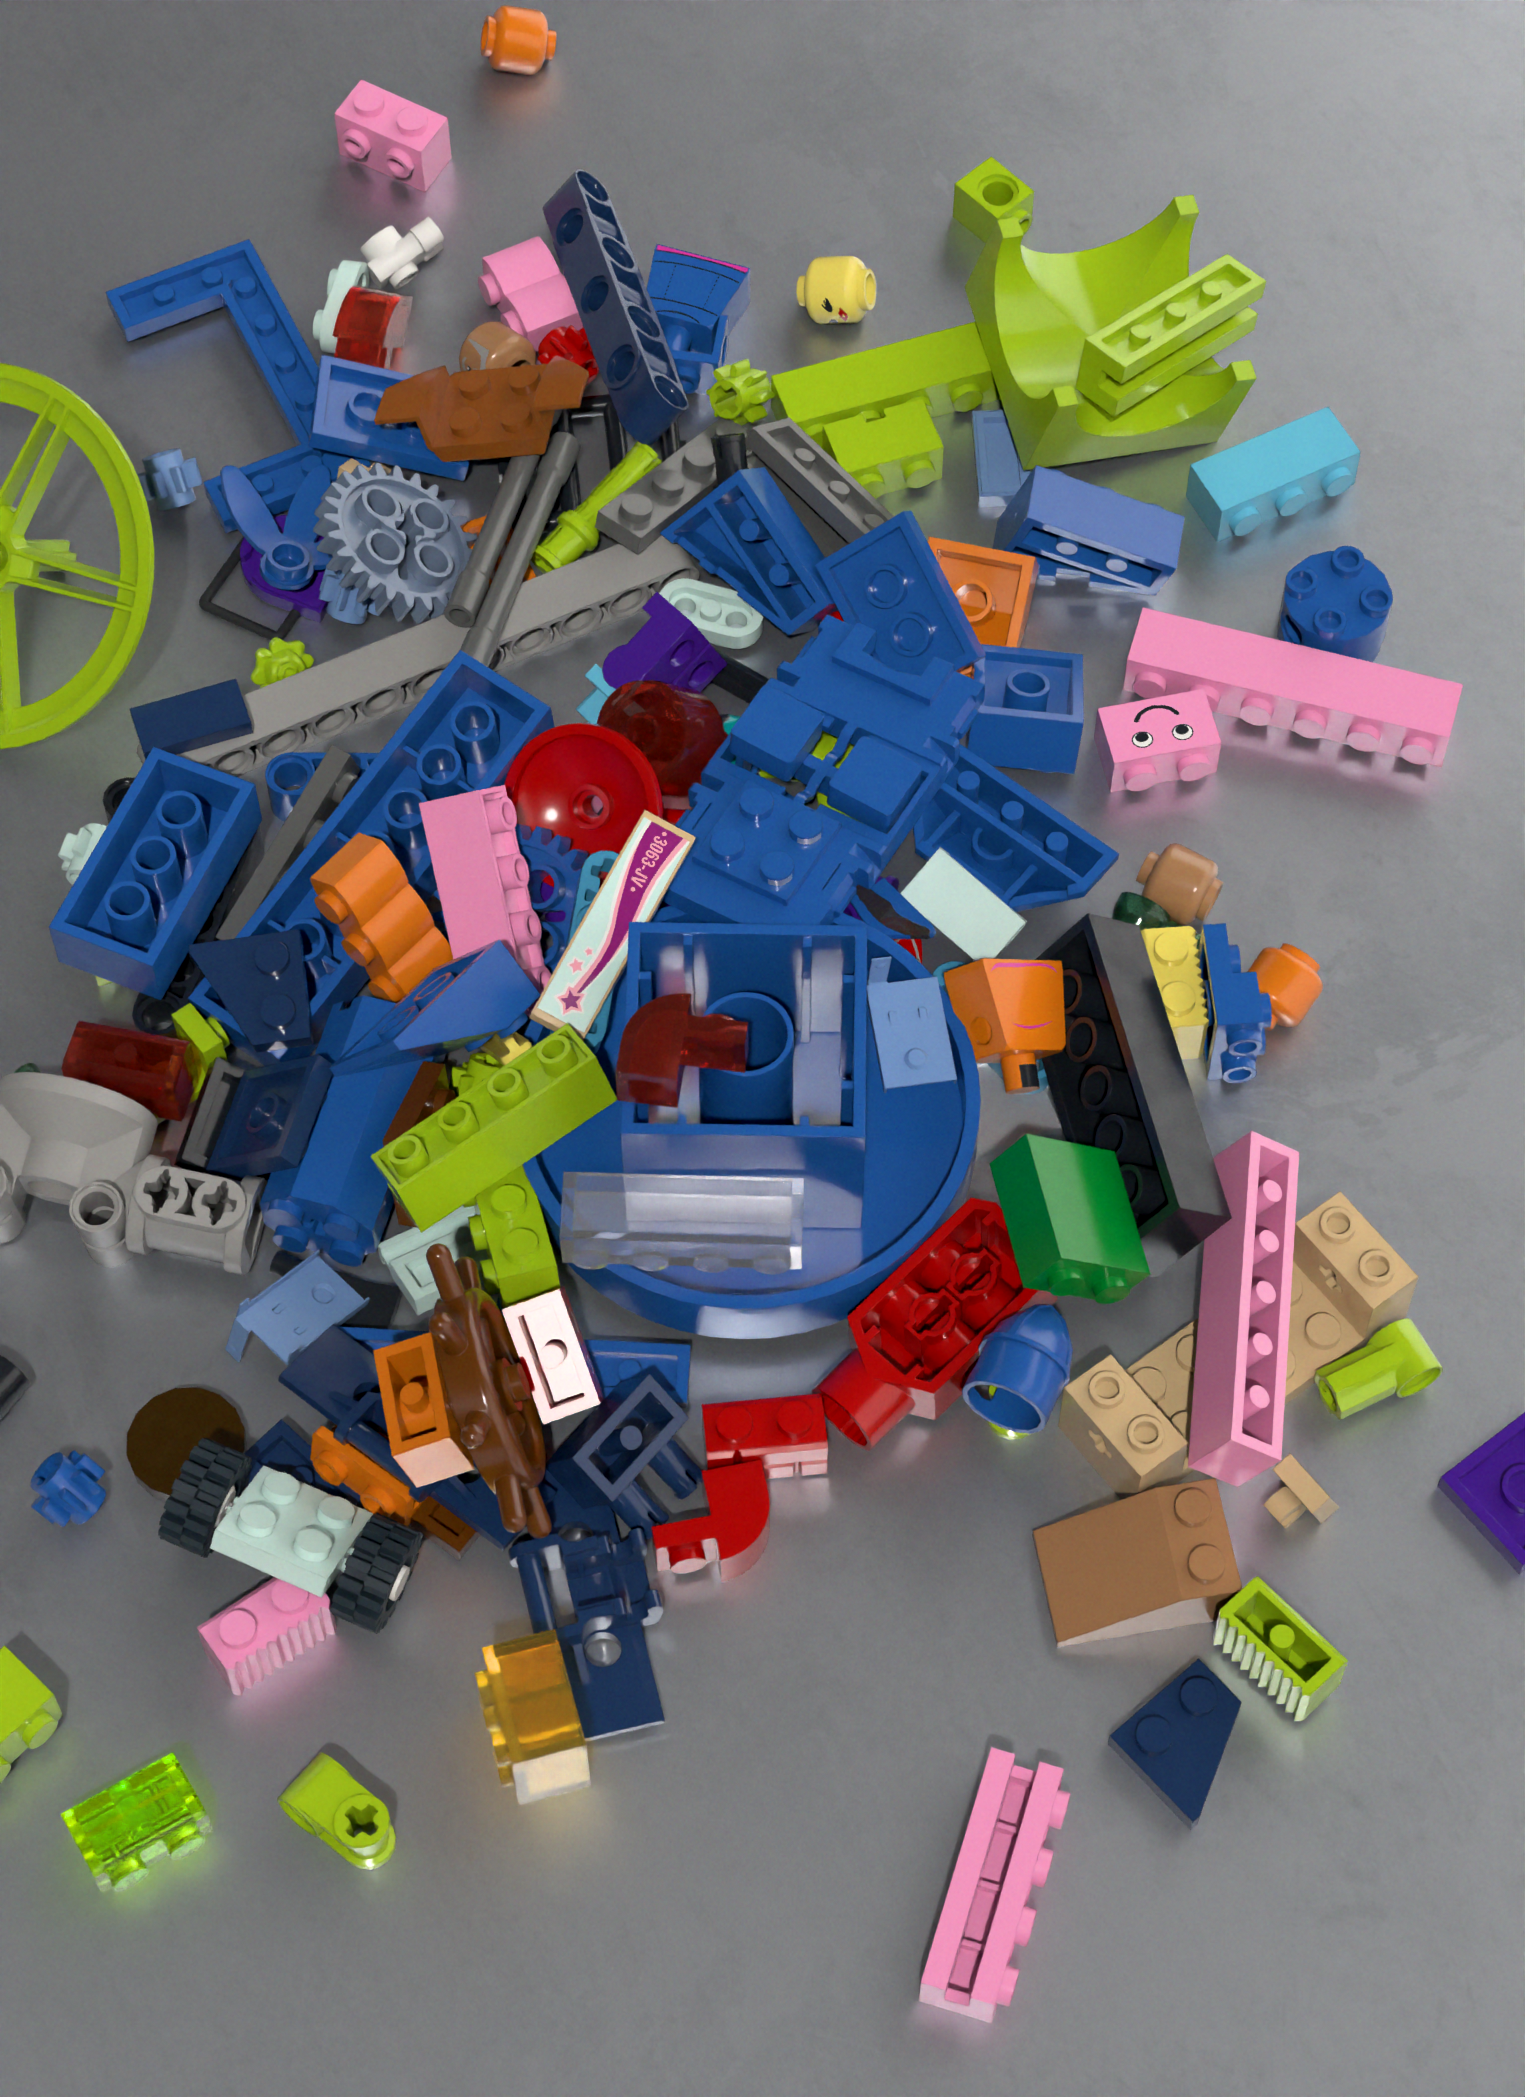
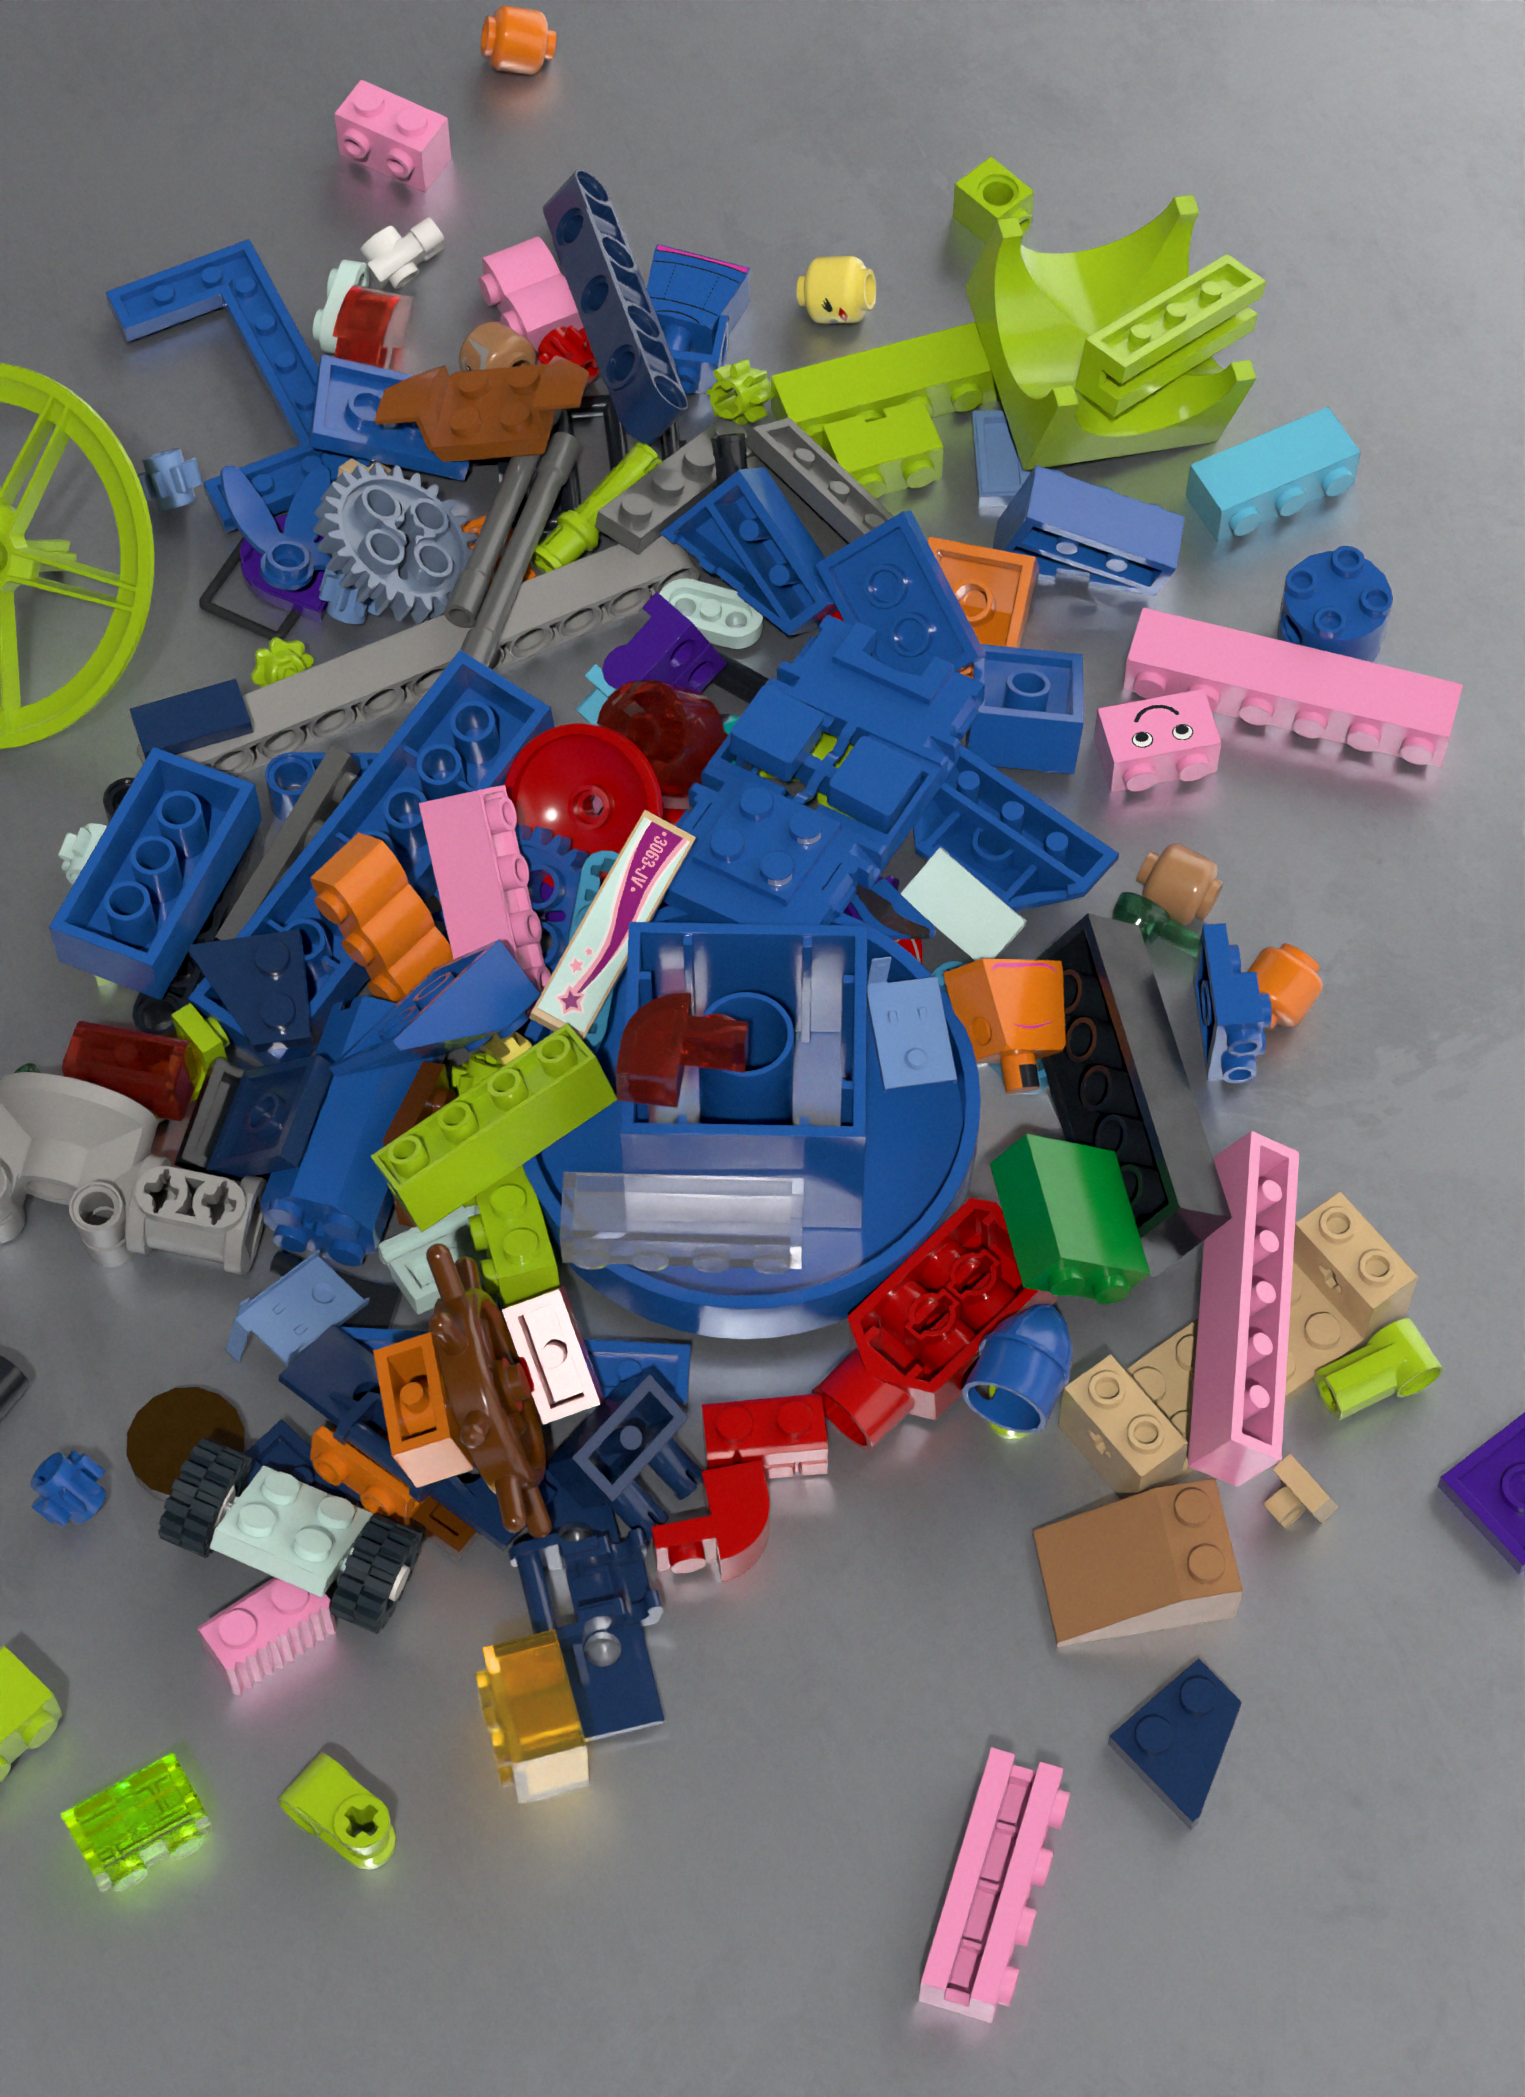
light yellow brick [1141,926,1209,1059] -> none
lime brick [1213,1576,1348,1721] -> none

